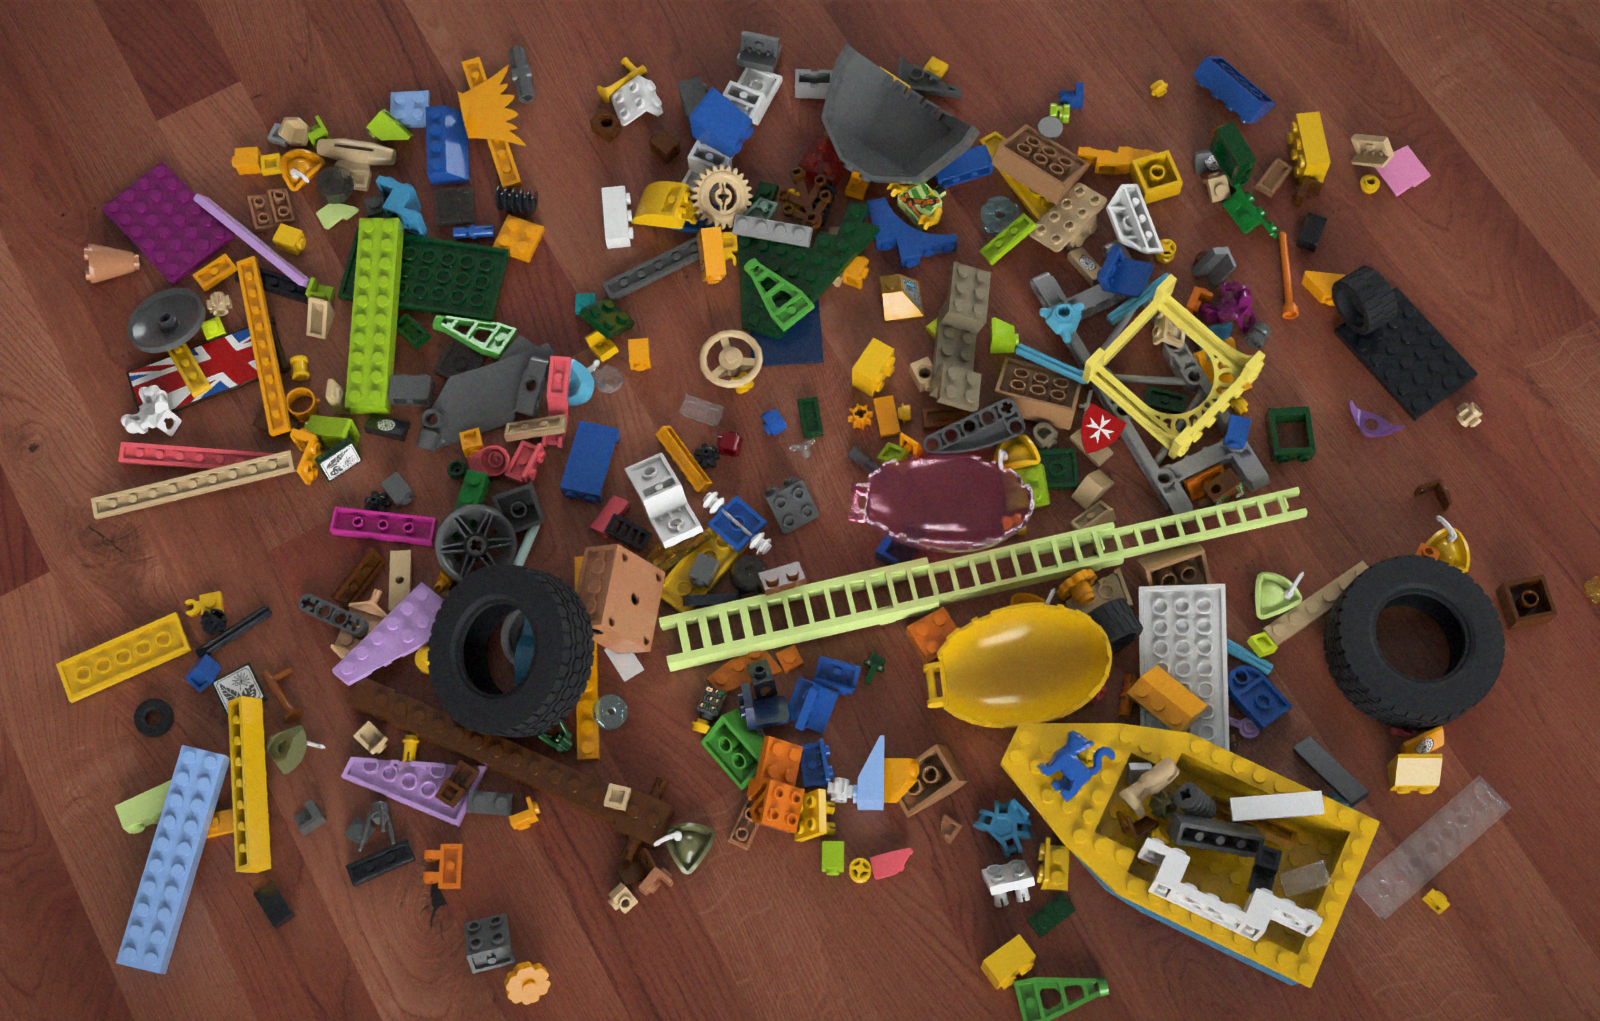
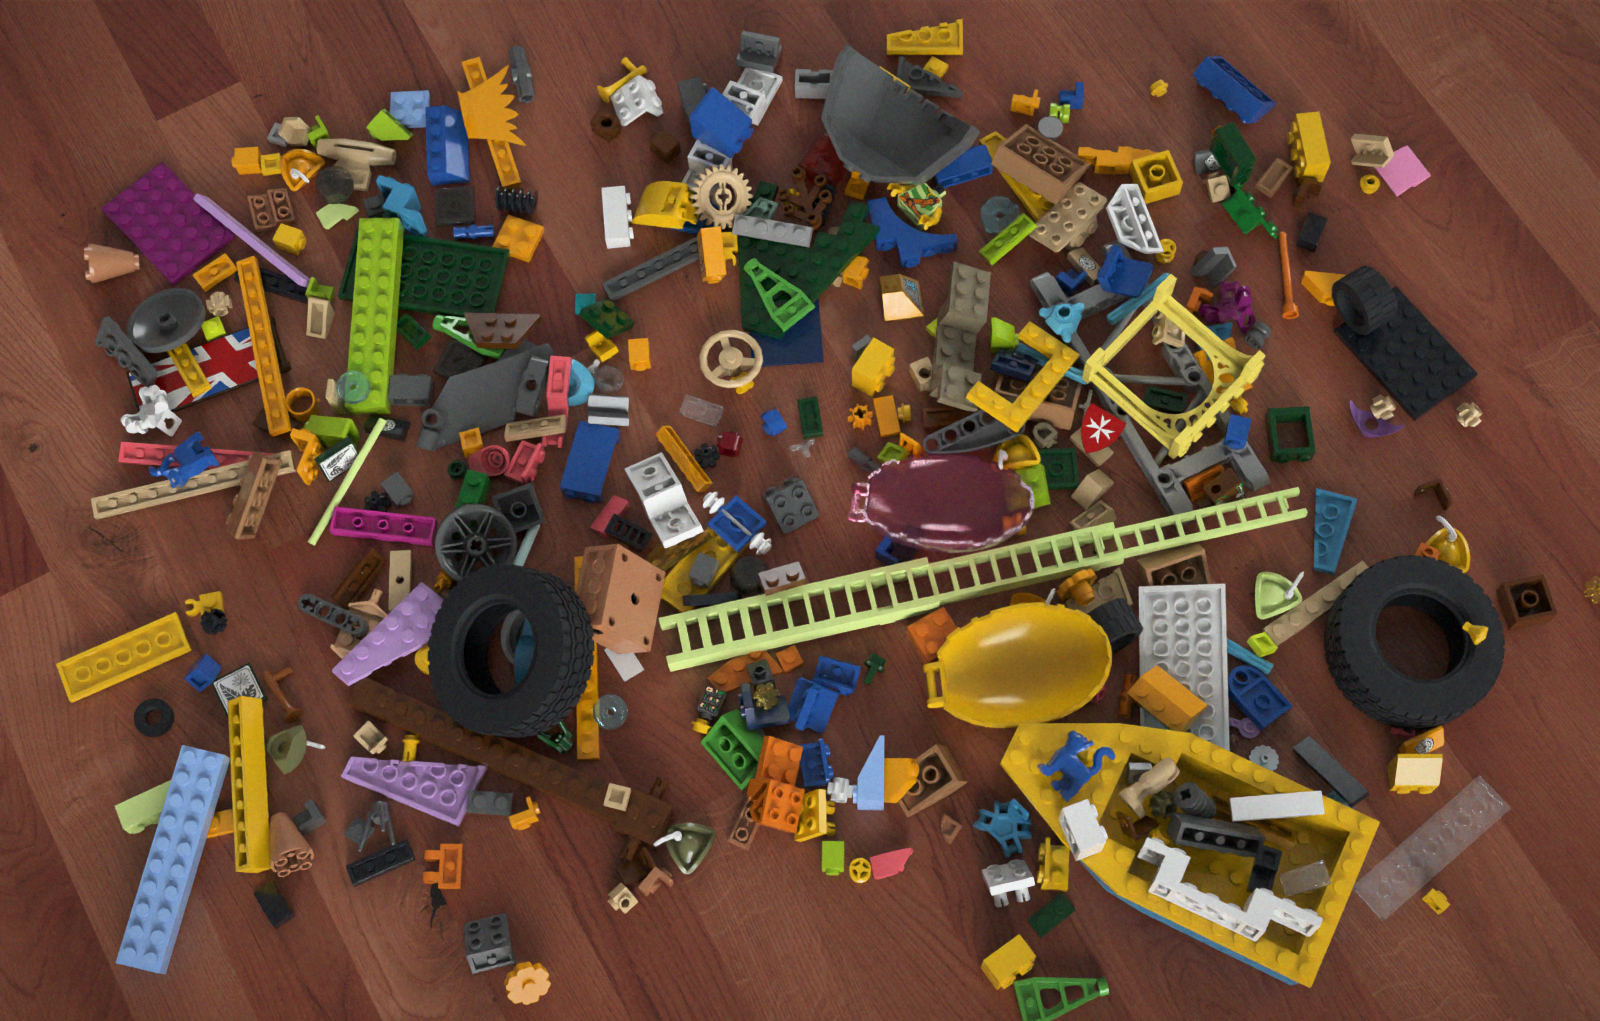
black axle [195,605,272,658] -> none
yellow bush [290,355,310,381] -> none
reddish brown slope [435,759,480,808] -> none
none -> dark grey wing [94,316,158,388]
none -> blue animal [149,431,220,488]
none -> medium nougat slope [226,452,282,539]
none -> nougat cone [269,813,314,877]
none -> yellowish green piece [308,418,387,546]
none -> clear light blue piece [336,370,371,404]
none -> reddish brown wing [464,313,542,349]
none -> panel [586,394,629,426]
none -> clear yellow plant [753,682,780,710]
none -> light grey tile [852,334,872,360]
none -> yellow wing [887,19,963,55]
none -> yellow plate [966,321,1080,433]
none -> dark blue plate [990,348,1039,382]
none -> light orange bracket [1010,89,1041,116]
none -> blue panel [1056,269,1088,297]
none -> white brick [1058,799,1107,861]
none -> white piece [1249,745,1279,771]
none -> dark azure wing [1313,488,1357,575]
none -> tan gear [1370,394,1396,421]
none -> yellow rock [1462,622,1488,645]

